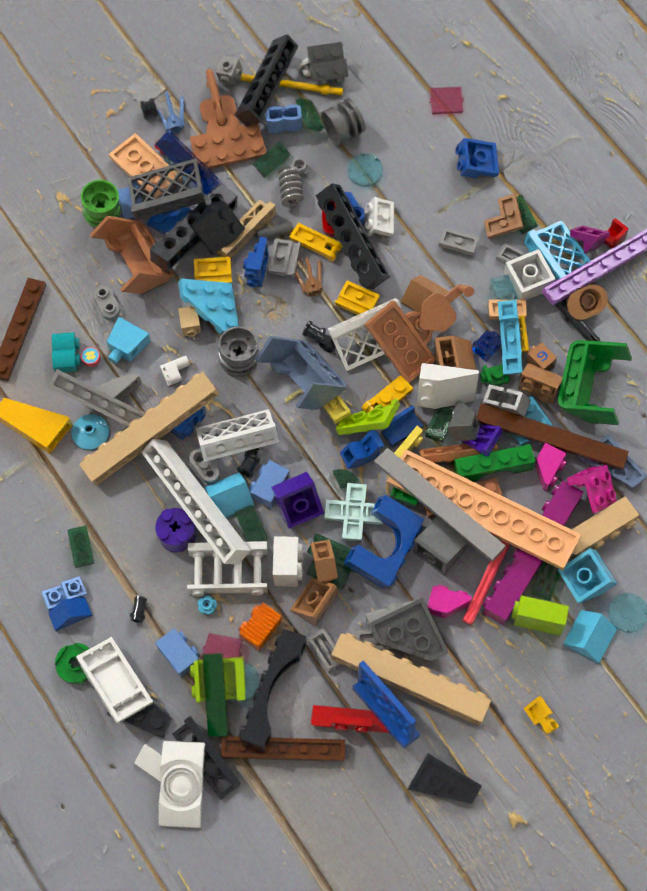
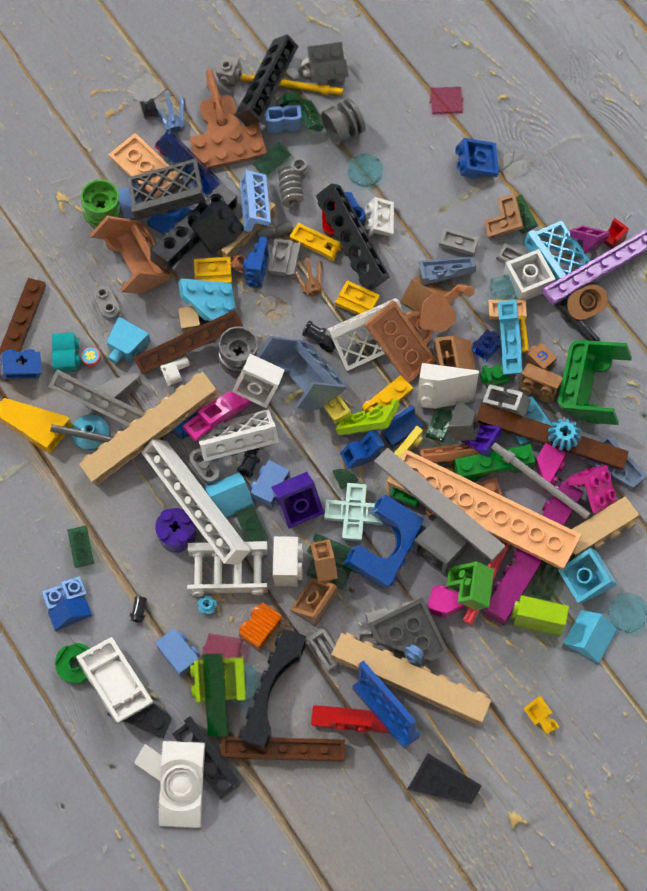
none -> blue brick [0,349,42,379]
none -> dark grey bar [50,424,113,443]
none -> reddish brown plate [134,309,243,374]
none -> dark pink slope [183,390,253,442]
none -> nougat plate [230,255,246,274]
none -> white brick [232,354,284,408]
none -> light blue fence [240,170,271,232]
none -> dark green plate [276,93,301,108]
none -> medium blue plate [404,645,424,664]
none -> sand blue wing [419,257,476,285]
none -> bright green brick [446,561,494,610]
none -> light grey bar [491,442,590,519]
none -> medium azure gear [548,418,581,451]

